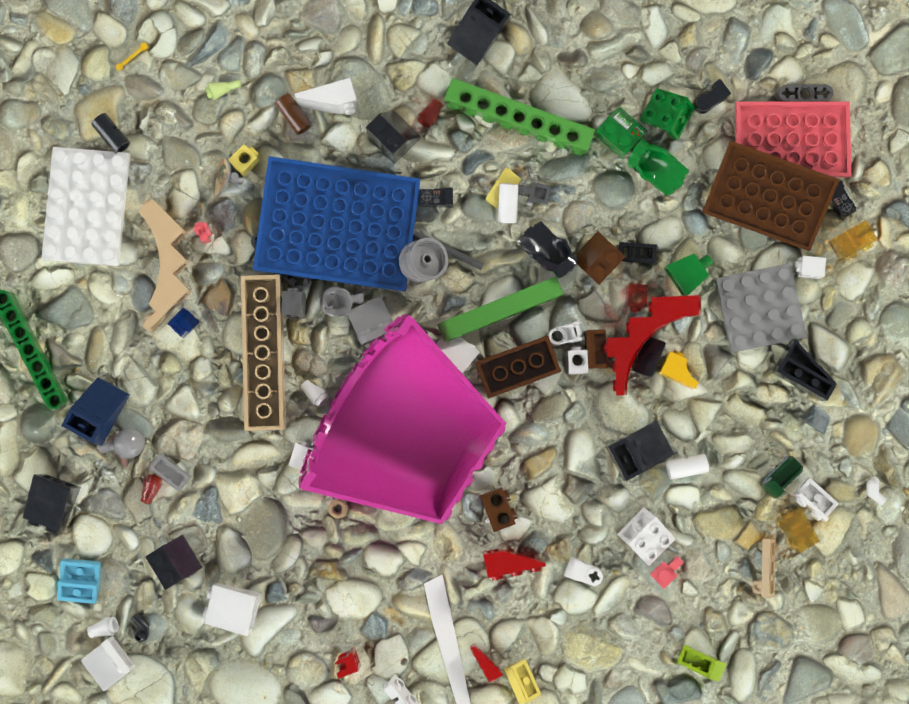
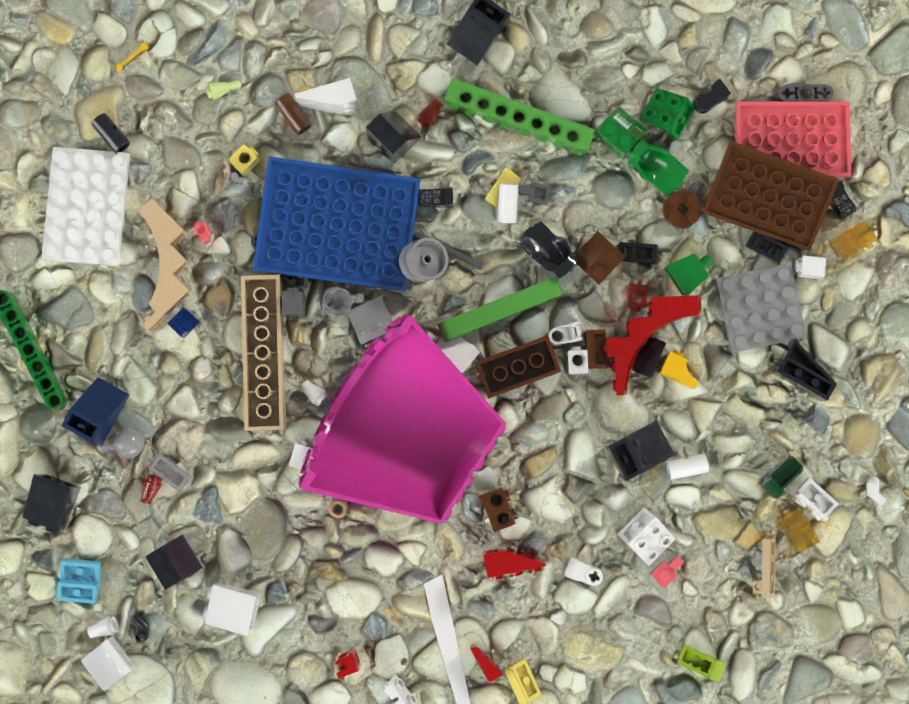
none -> reddish brown plate [662,190,702,229]
none -> black slope [745,231,789,265]

